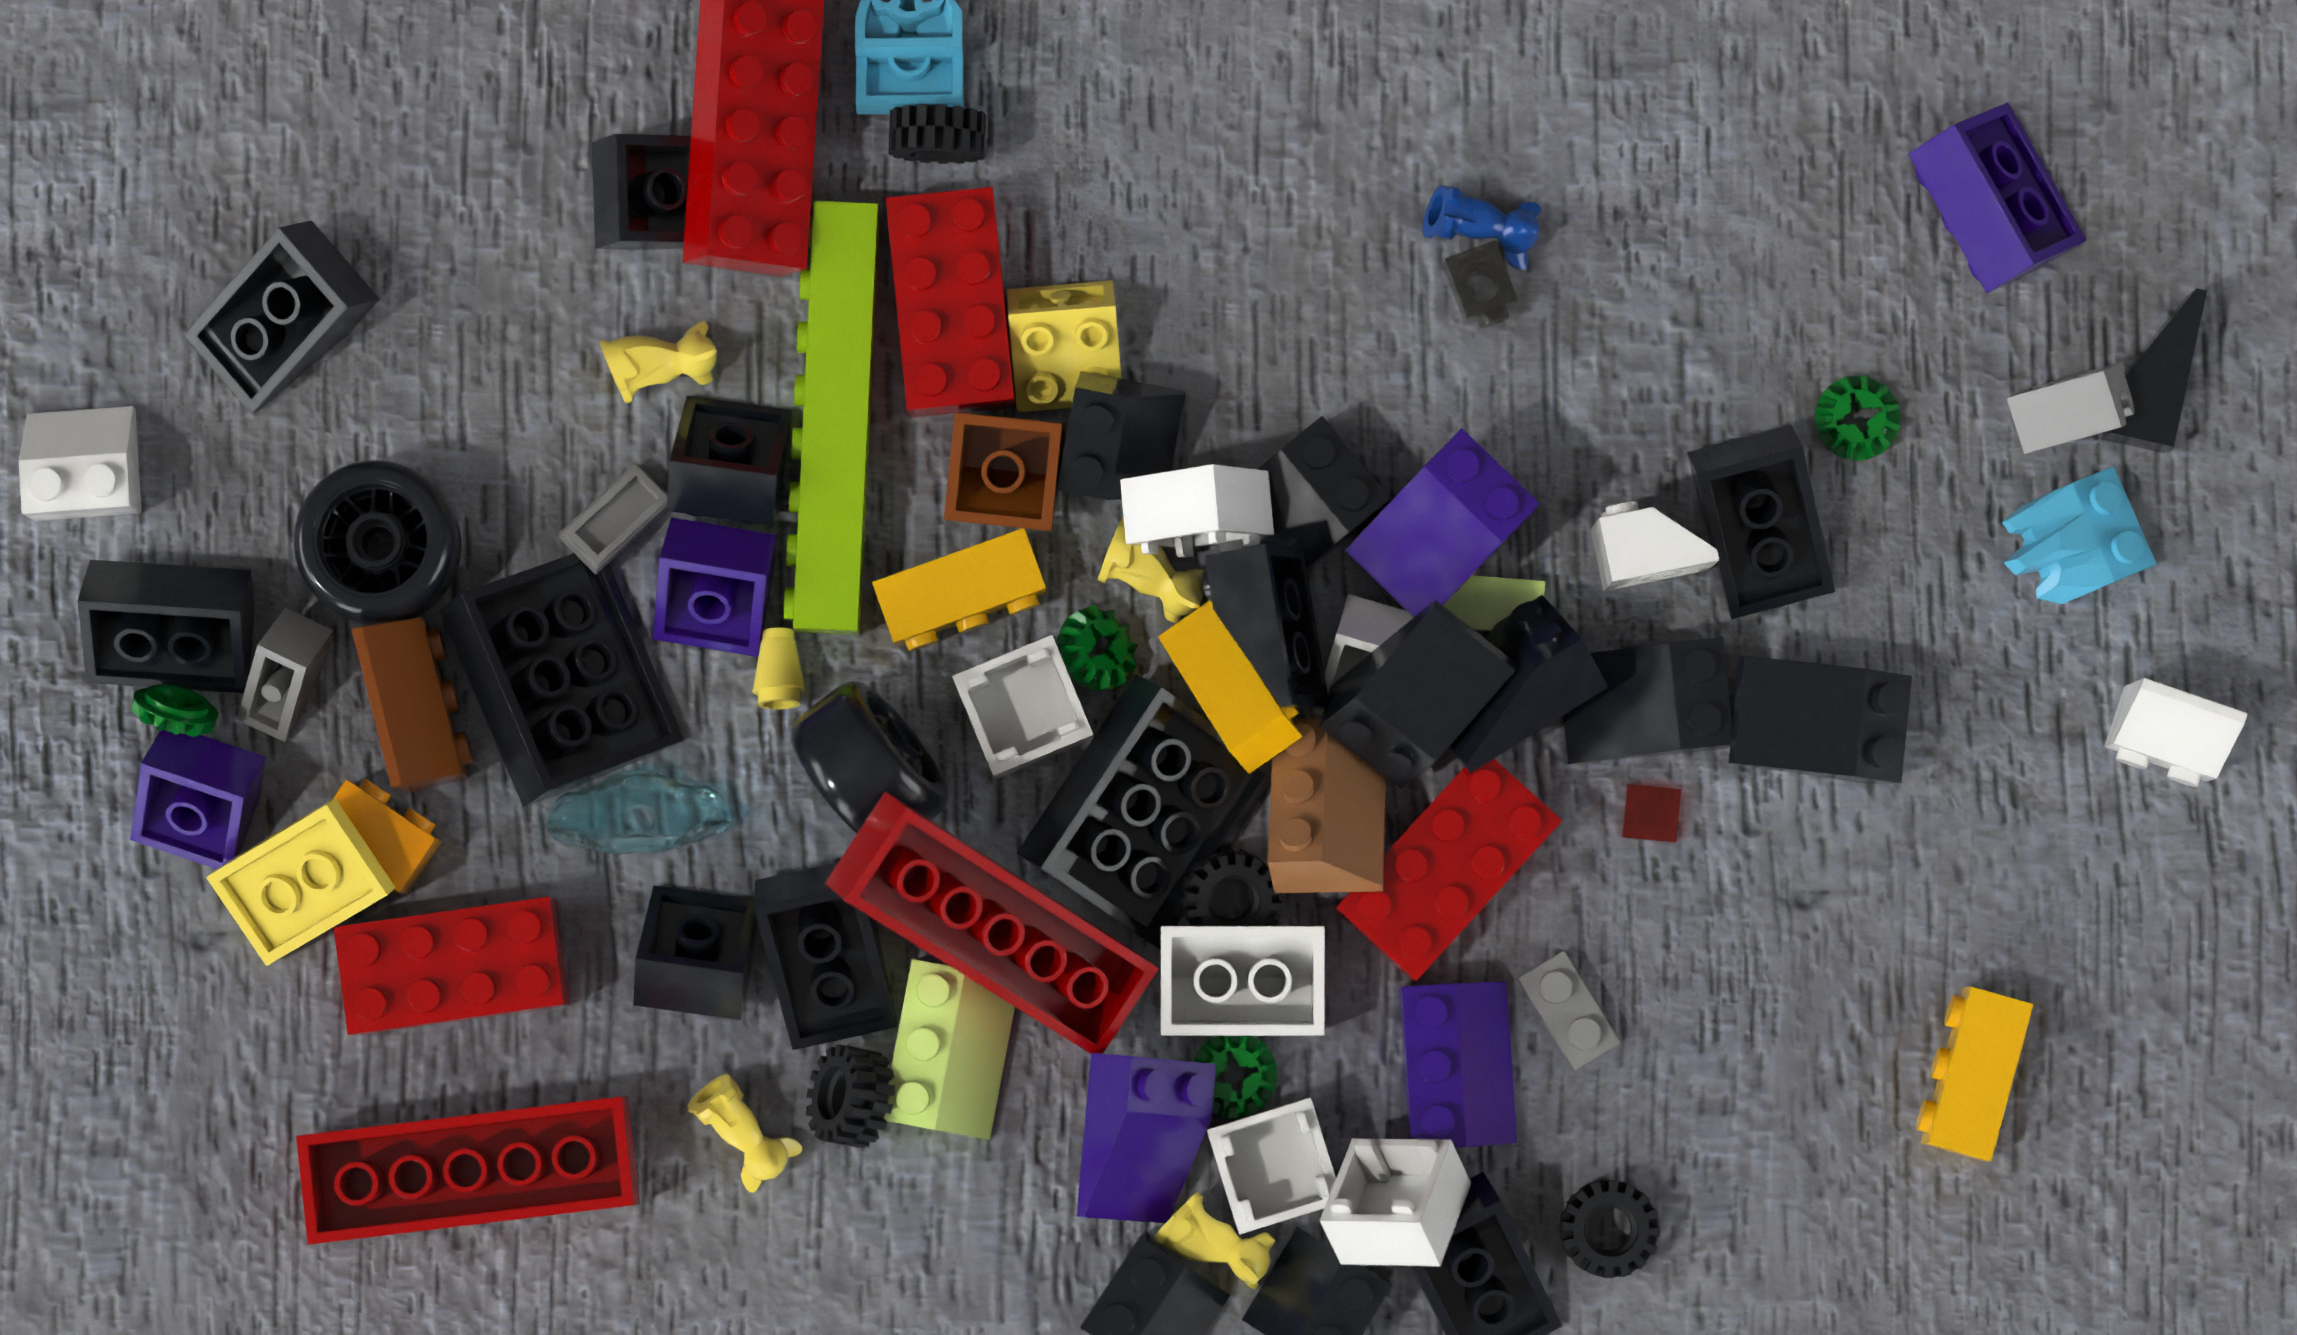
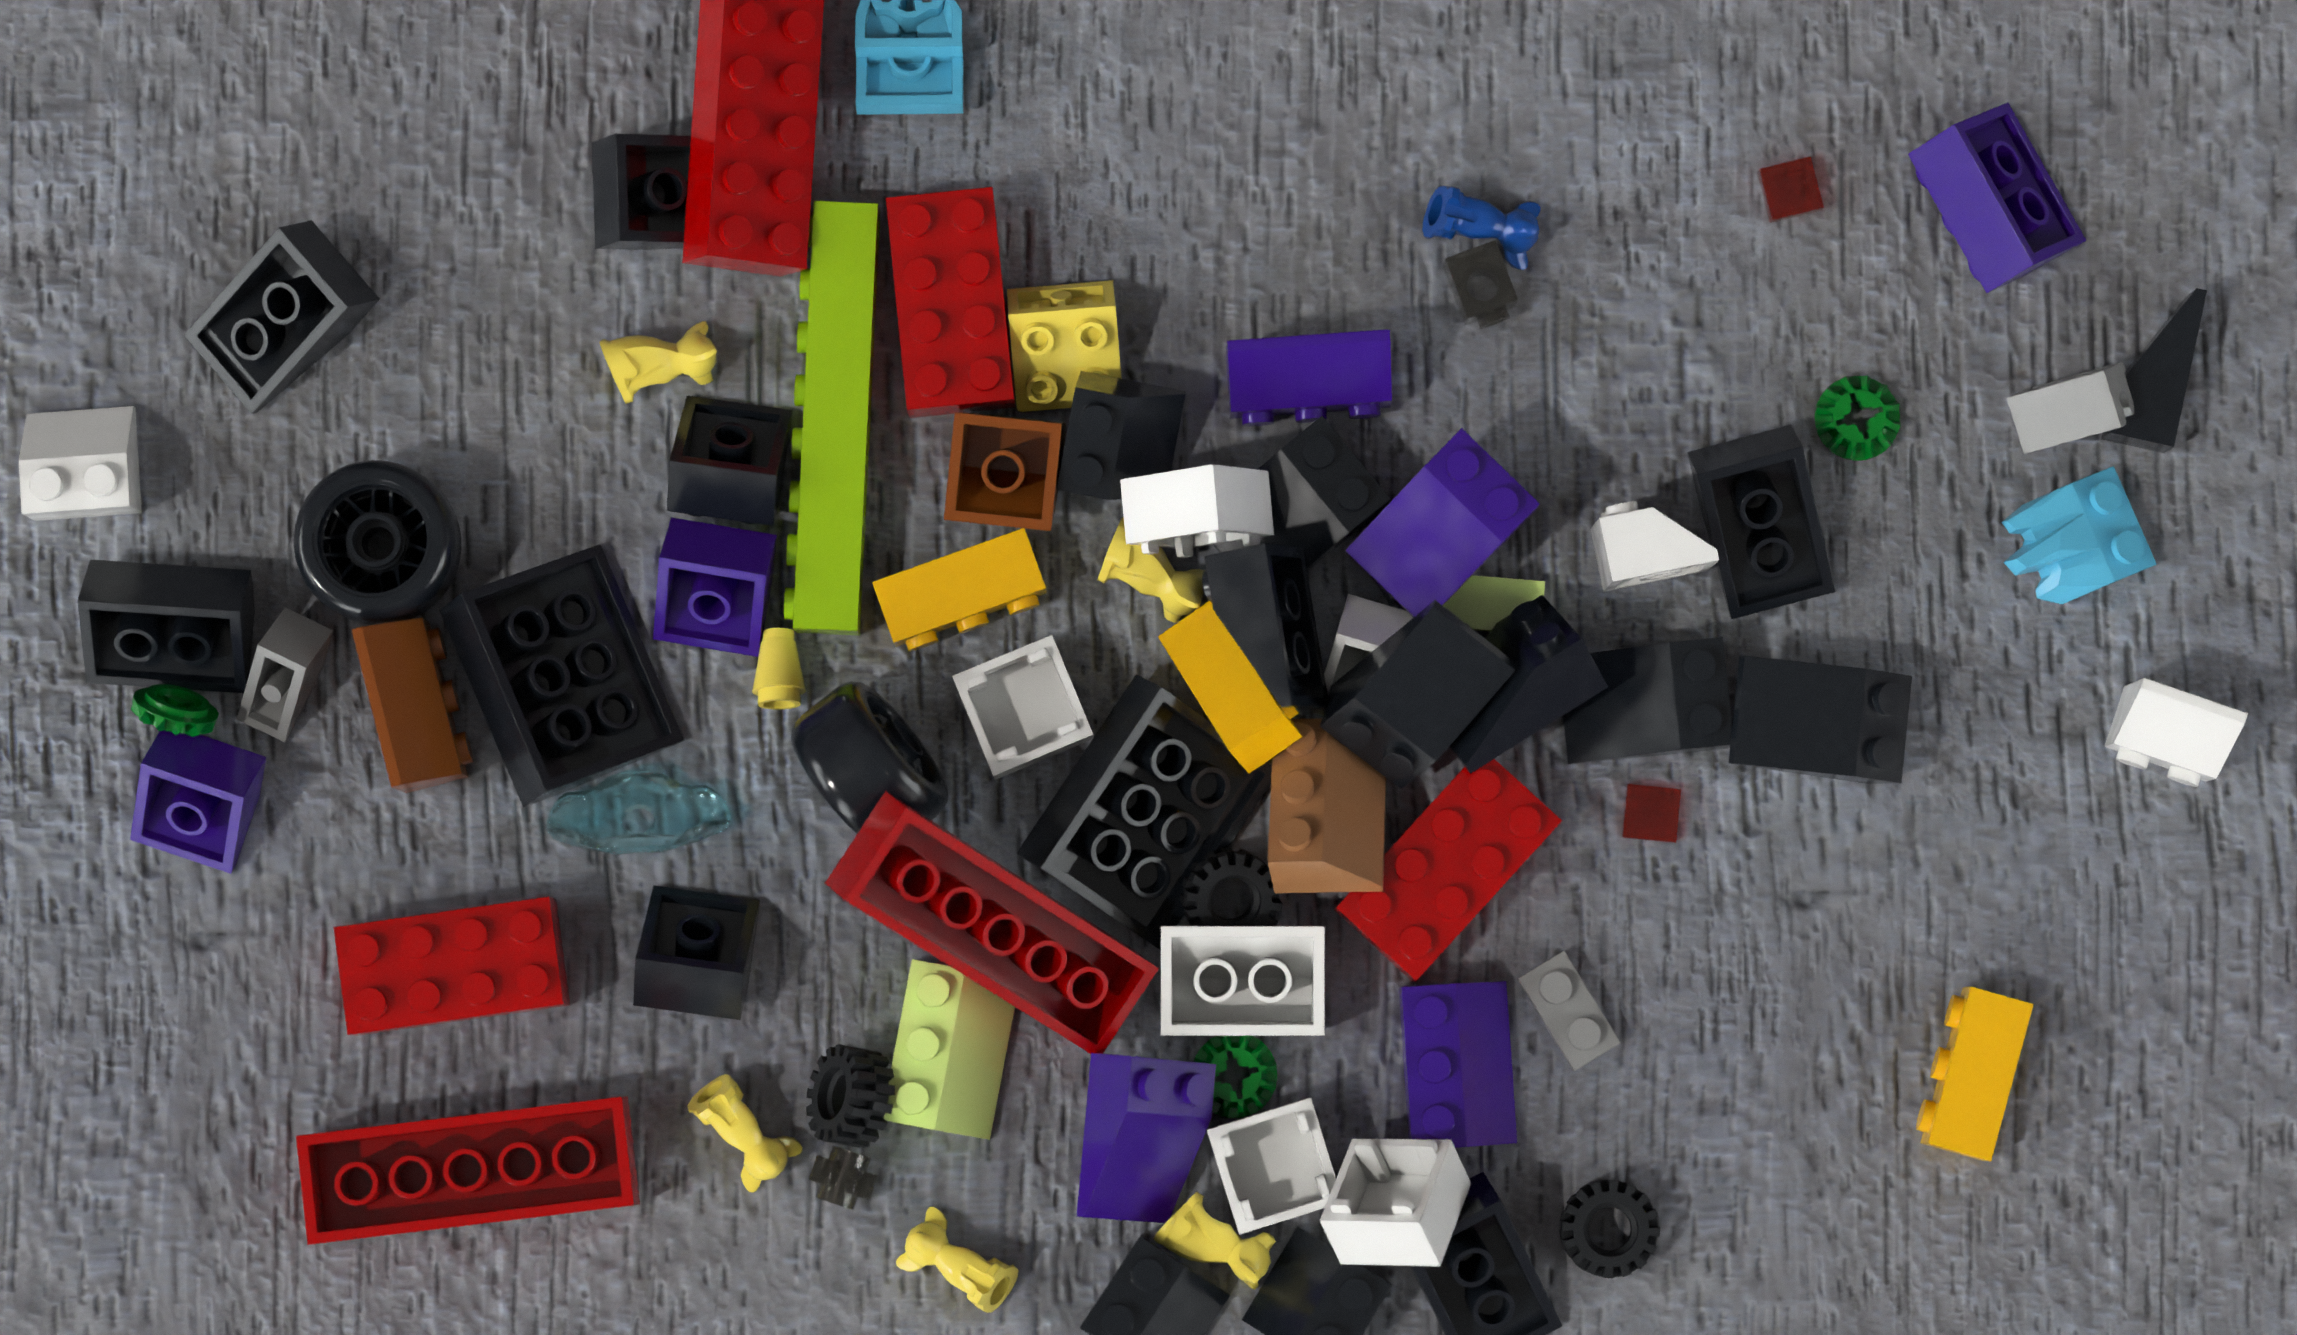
light yellow plate [206,798,396,966] -> none
light orange brick [333,778,443,895] -> none
light grey tile [558,462,668,575] -> none
black slope [754,862,898,1050] -> none
black tyre [888,104,986,164] -> none
green gear [1058,605,1139,691] -> none
none -> clear smoke gear [808,1145,878,1210]
none -> light yellow animal [896,1207,1019,1313]
none -> dark purple slope [1226,329,1392,427]
none -> clear red tile [1757,156,1824,223]

